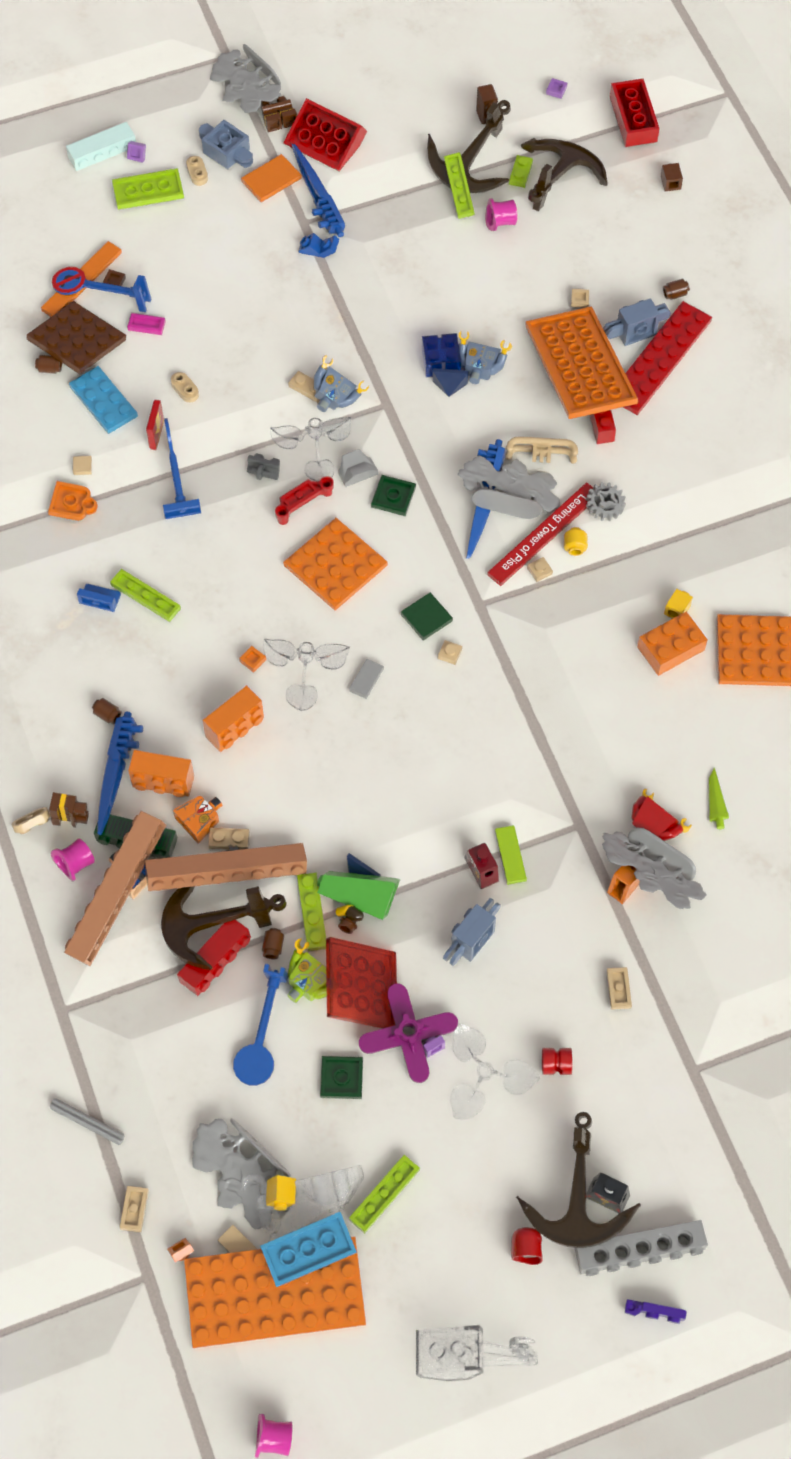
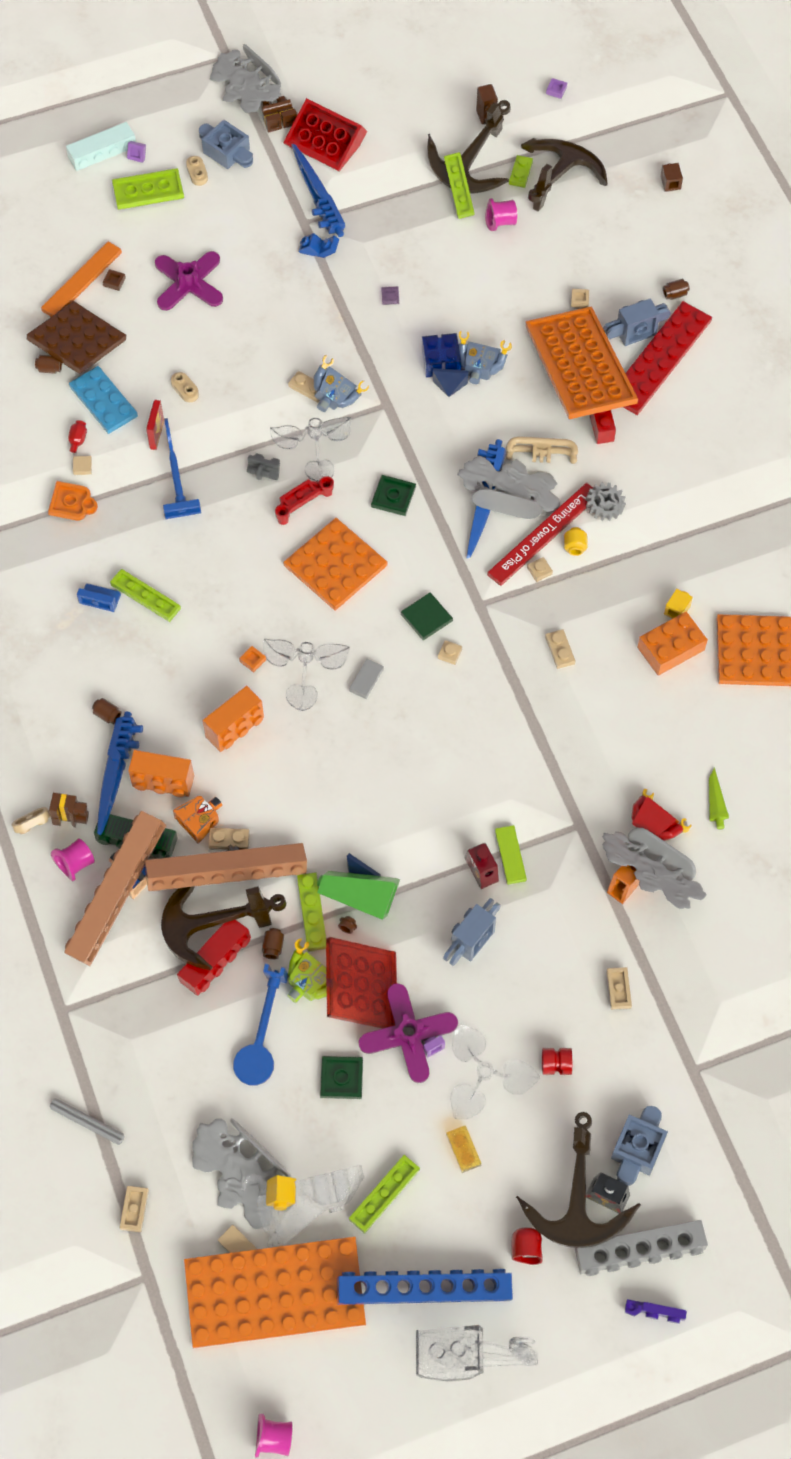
blue piece [52,267,152,312] -> none
dark pink tile [127,313,166,335] -> none
orange plate [167,1238,194,1263] -> none
orange tile [241,154,302,202] -> none
dark azure plate [260,1212,357,1287] -> none
dark brown arm [335,905,364,922] -> none
light grey slope [338,449,378,487] -> none
red brick [610,78,660,147] -> none
none -> red plant [68,420,87,453]
none -> magenta piece [155,251,223,311]
none -> blue brick [337,1269,513,1305]
none -> clear purple tile [381,286,399,305]
none -> clear yellow plate [446,1125,482,1173]
none -> tan plate [545,629,576,669]
none -> sand blue brick [611,1106,668,1186]

